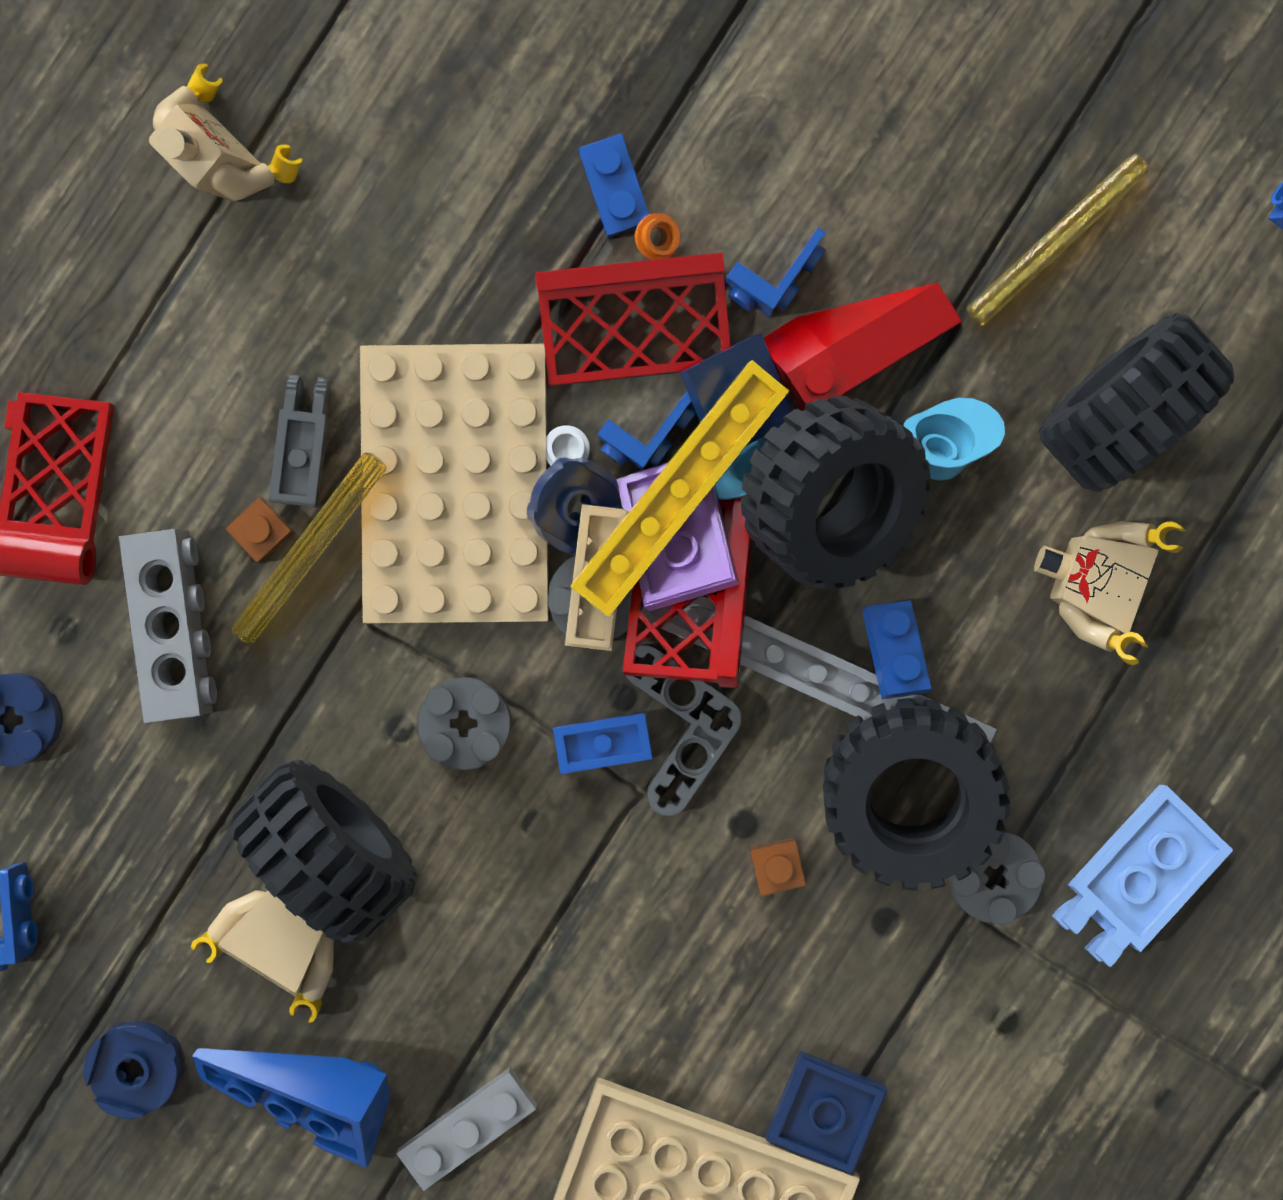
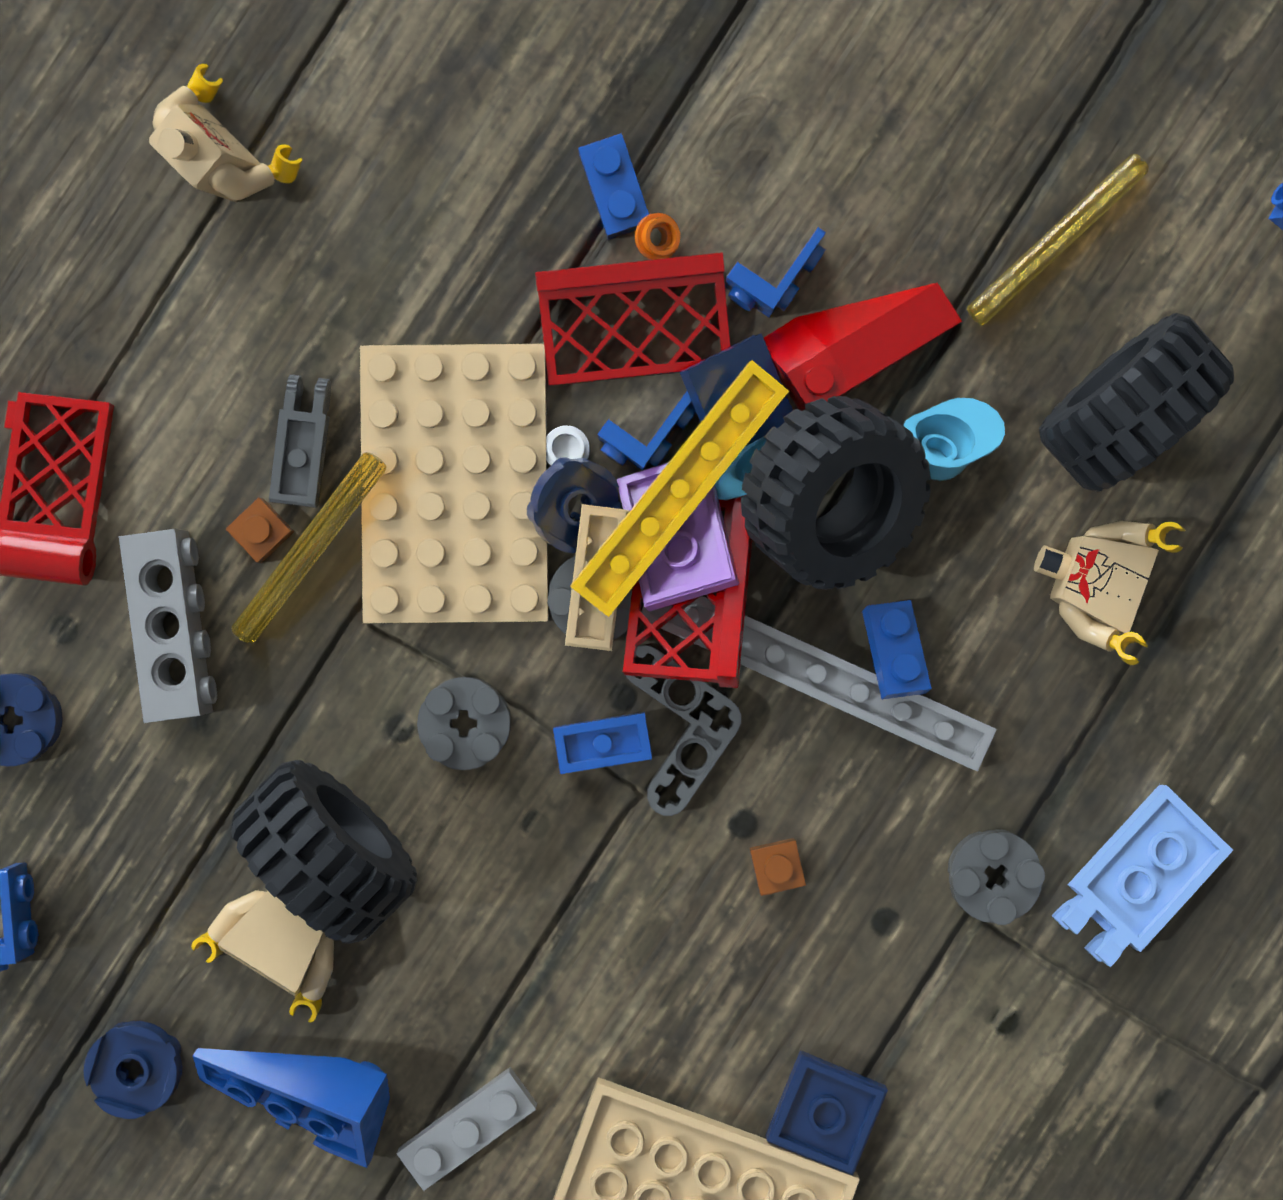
black tyre [823,698,1011,890] -> none

